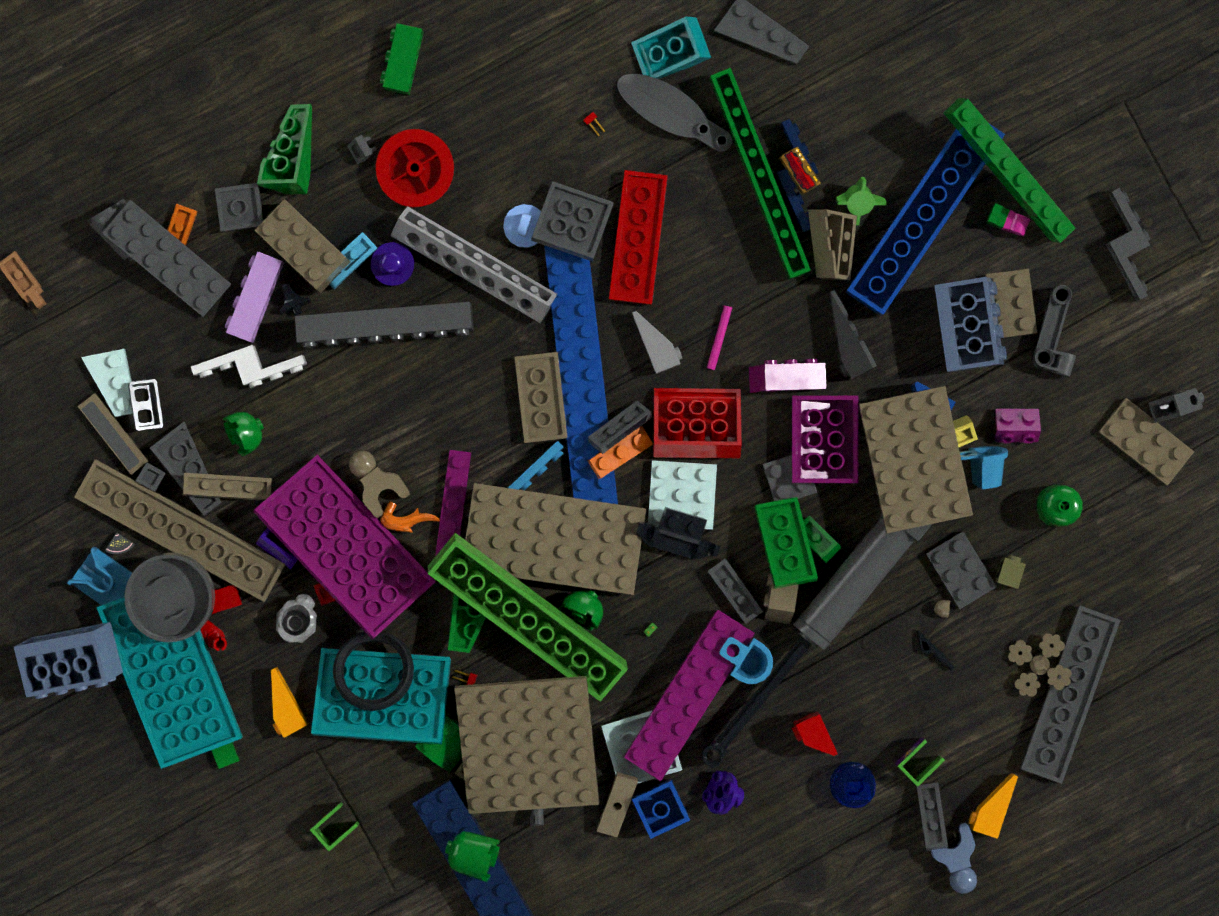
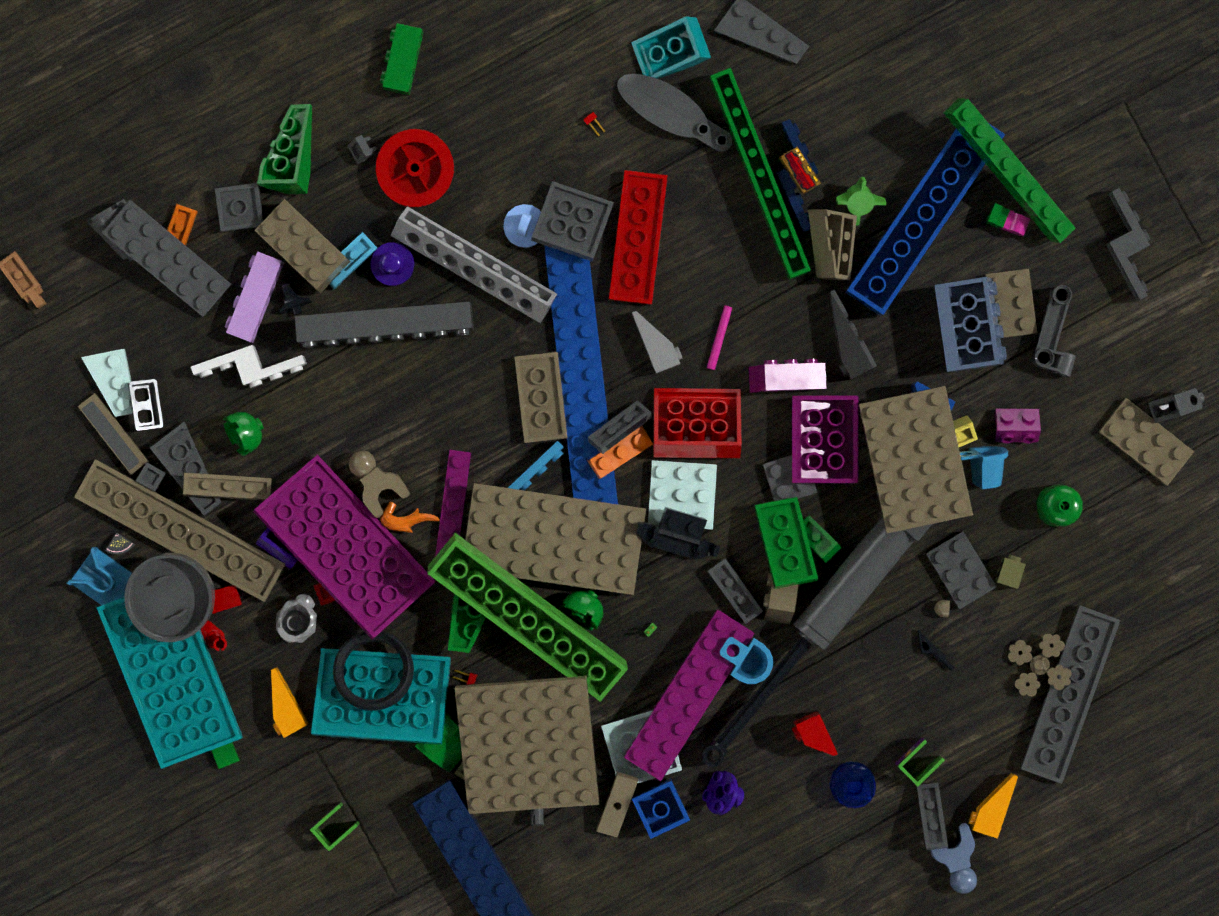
sand blue brick [14,622,123,699] -> none
green cylinder [445,831,500,882] -> none

